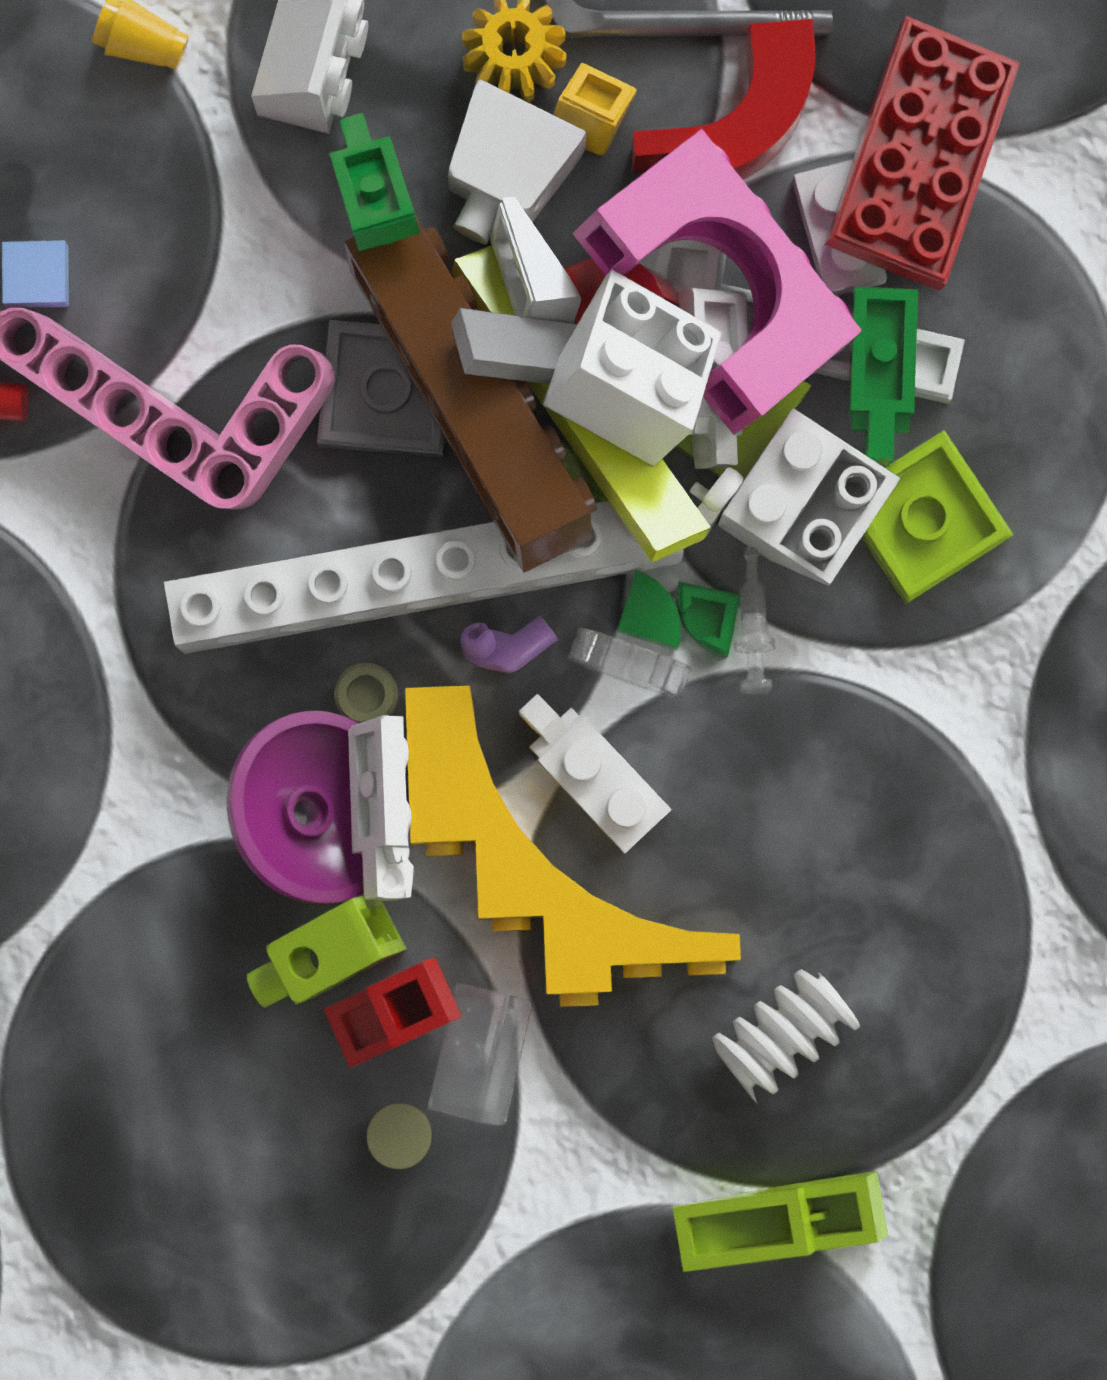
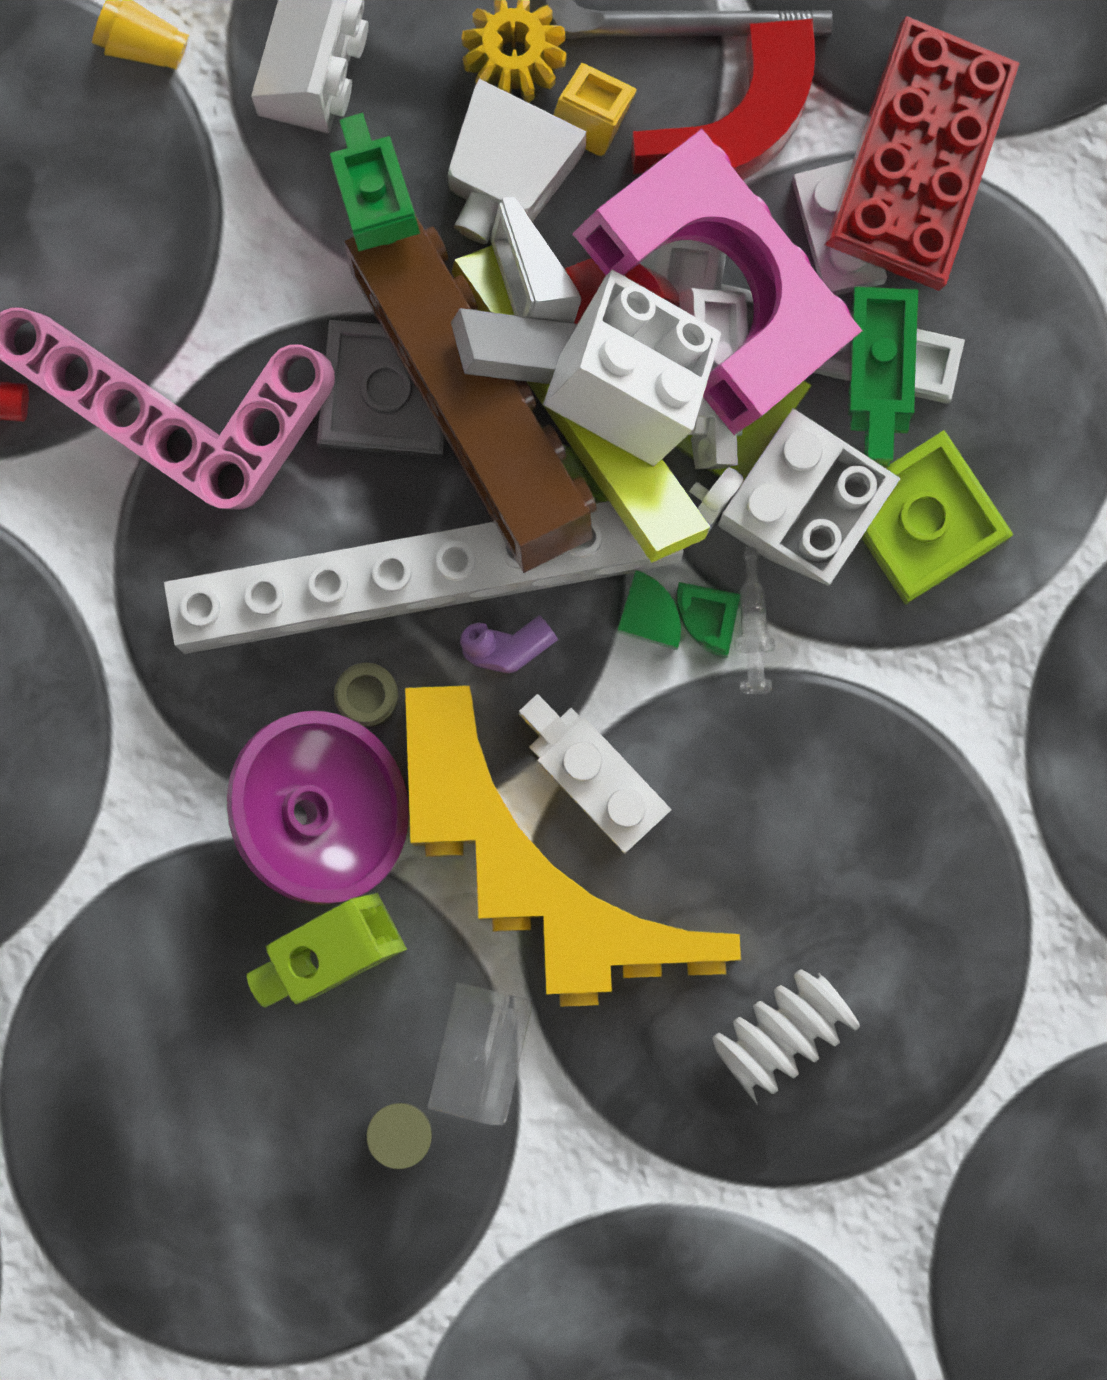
light blue tile [2,240,69,309] -> none
red brick [324,957,462,1068] -> none
white hinge [348,715,414,901] -> none
clear beam [568,628,692,699] -> none
lime slope [672,1171,889,1272] -> none

